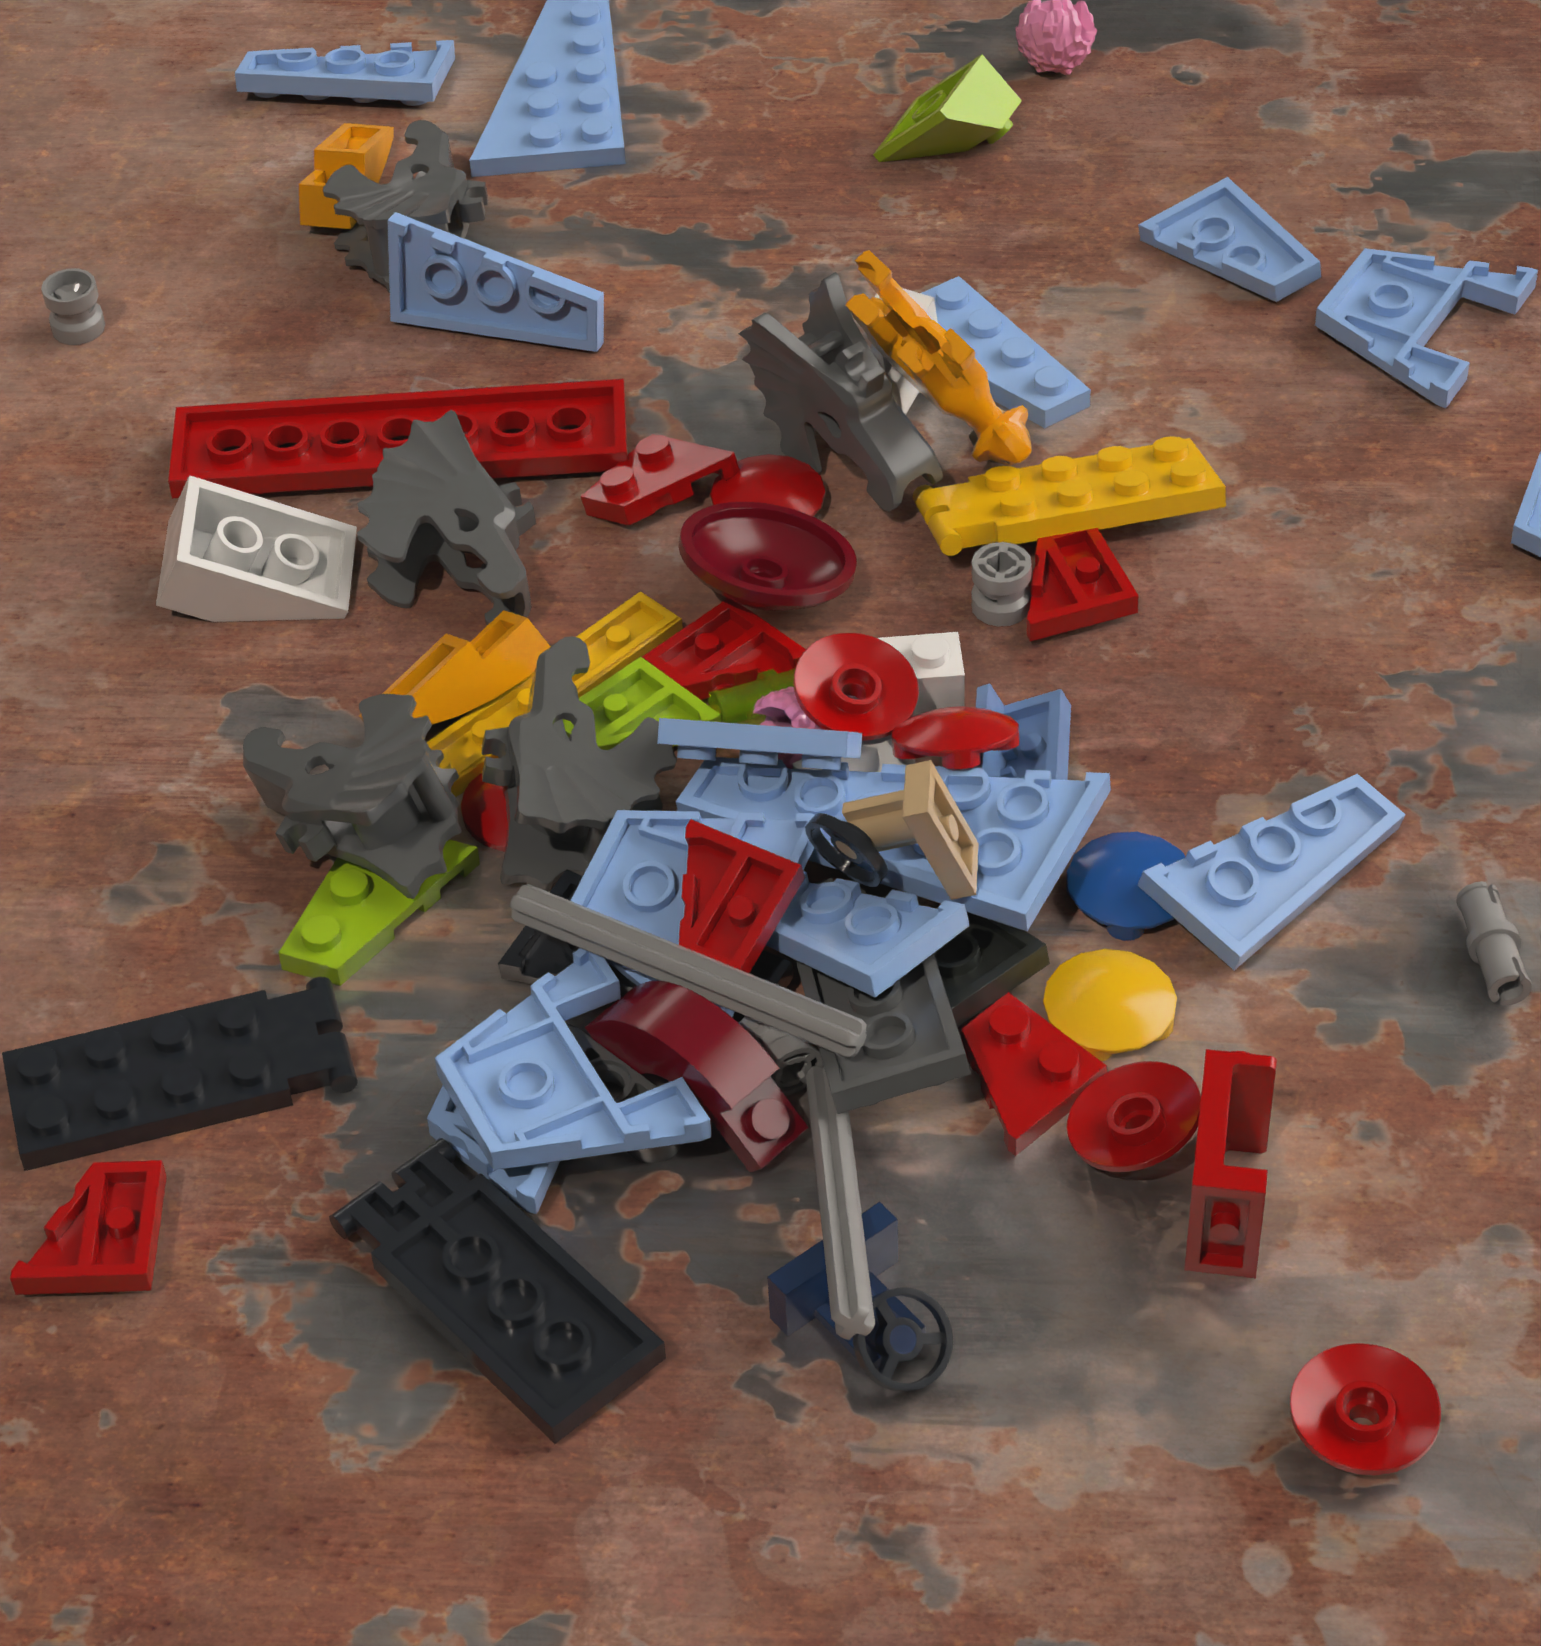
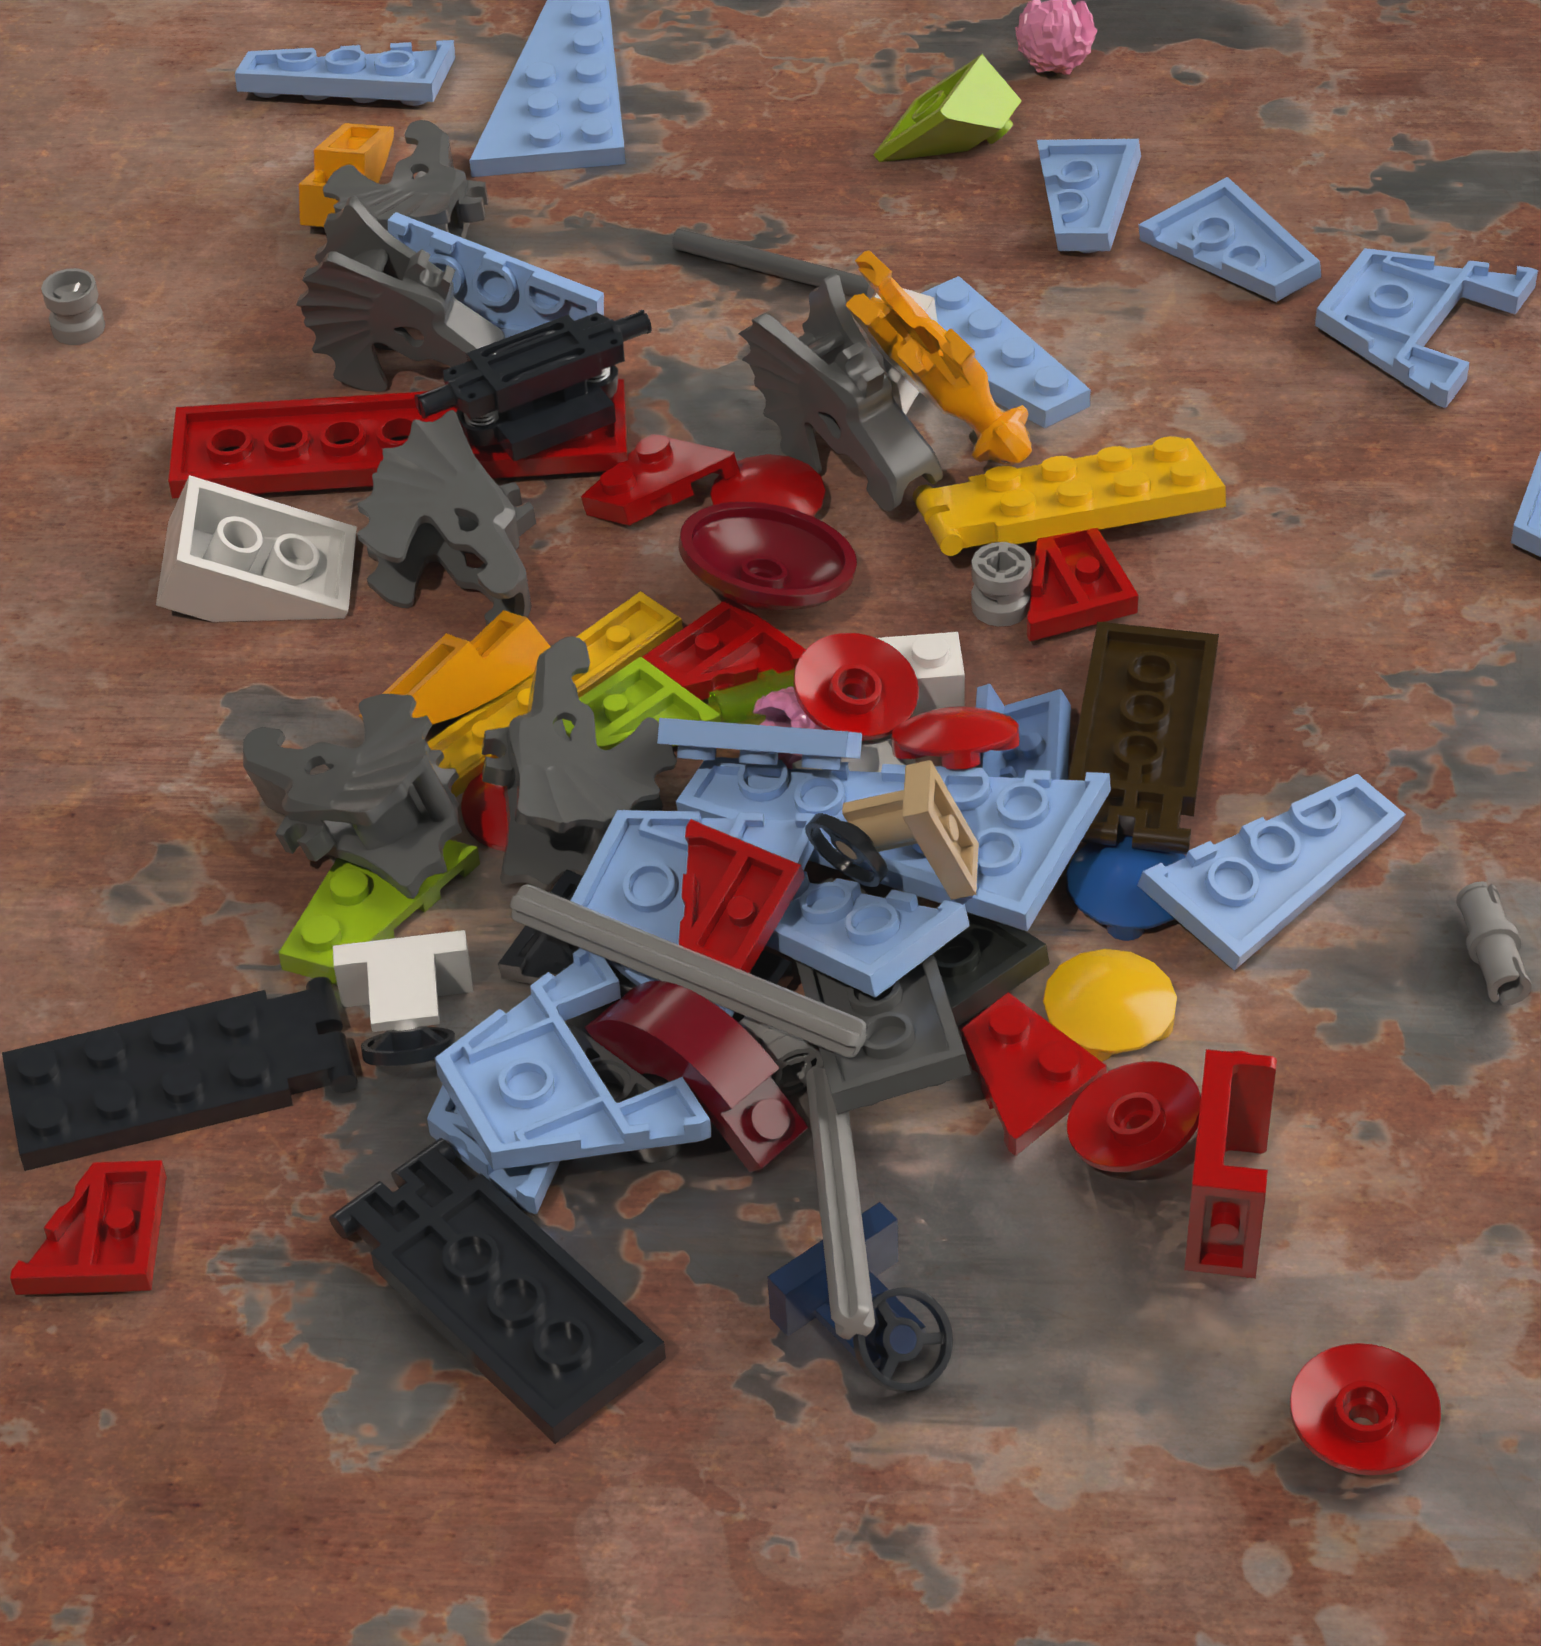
none -> dark grey animal [296,196,505,392]
none -> white piece [333,930,473,1066]
none -> black piece [414,310,652,461]
none -> dark grey bar [672,229,875,299]
none -> light blue wing [1037,139,1141,253]
none -> dark brown hinge [1068,621,1219,854]

